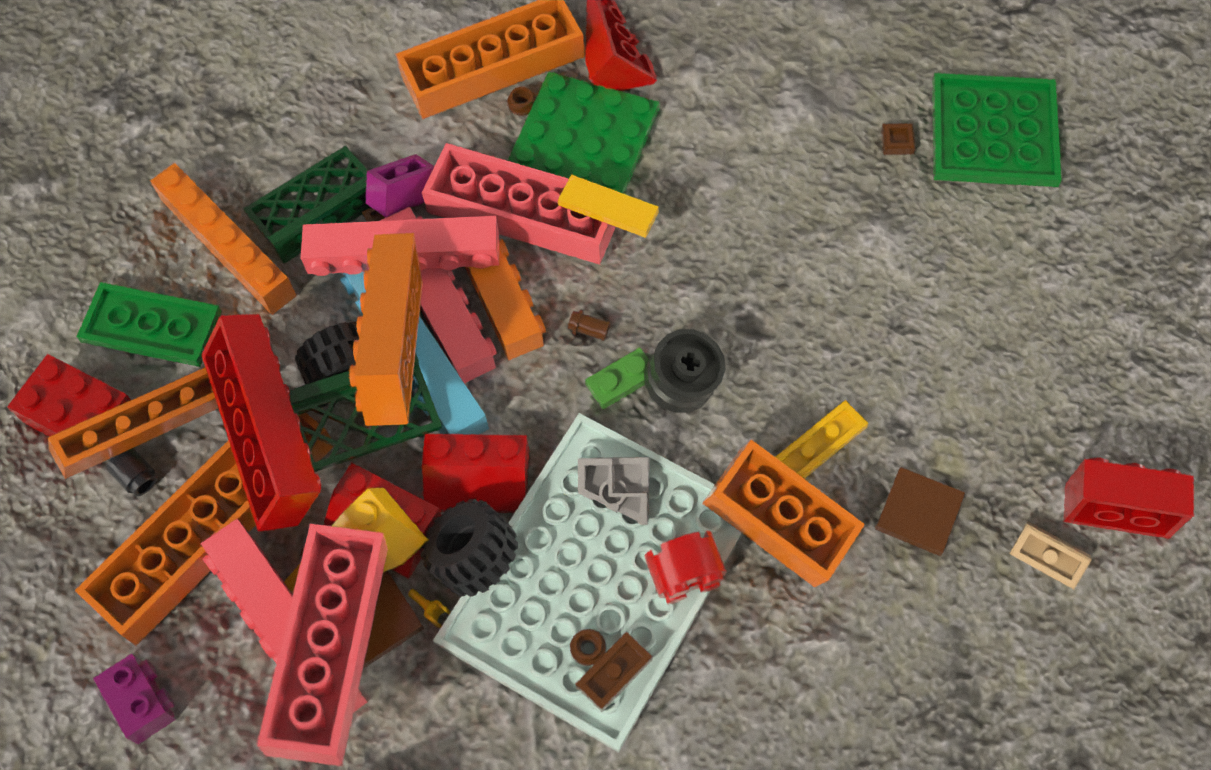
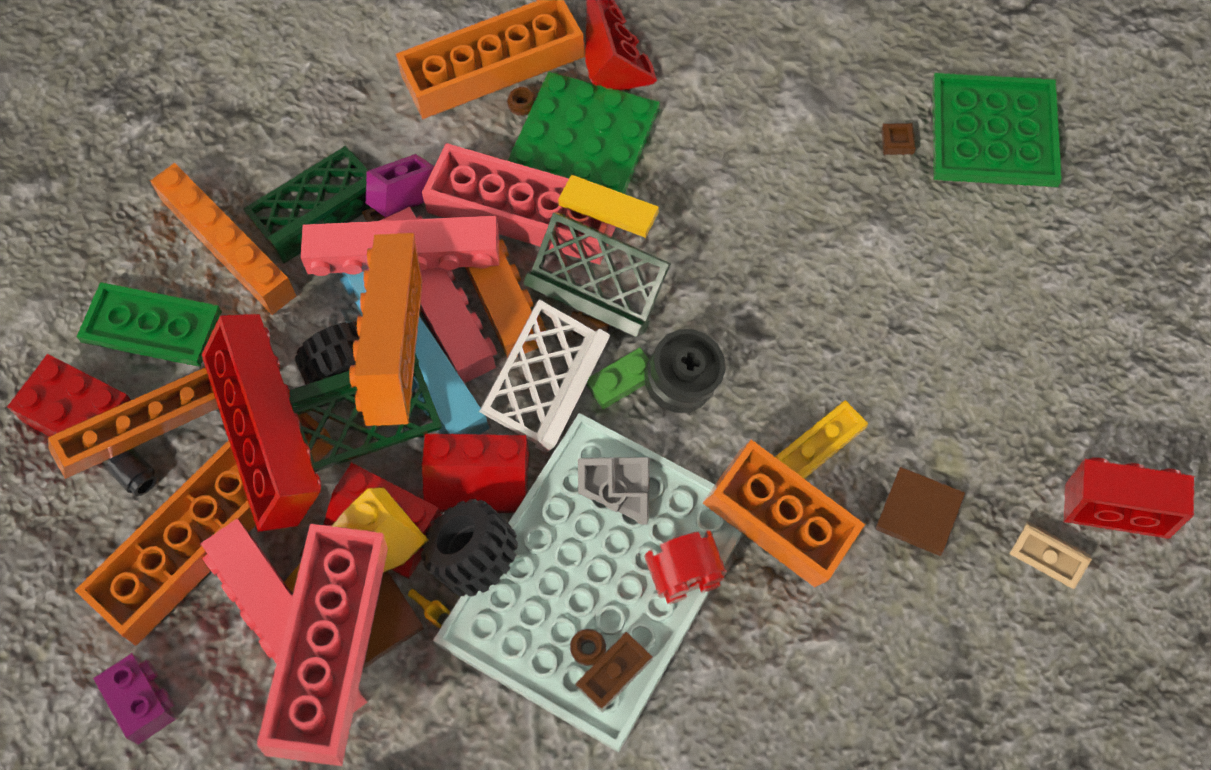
none -> white fence [479,299,610,453]
none -> fence [523,212,671,337]

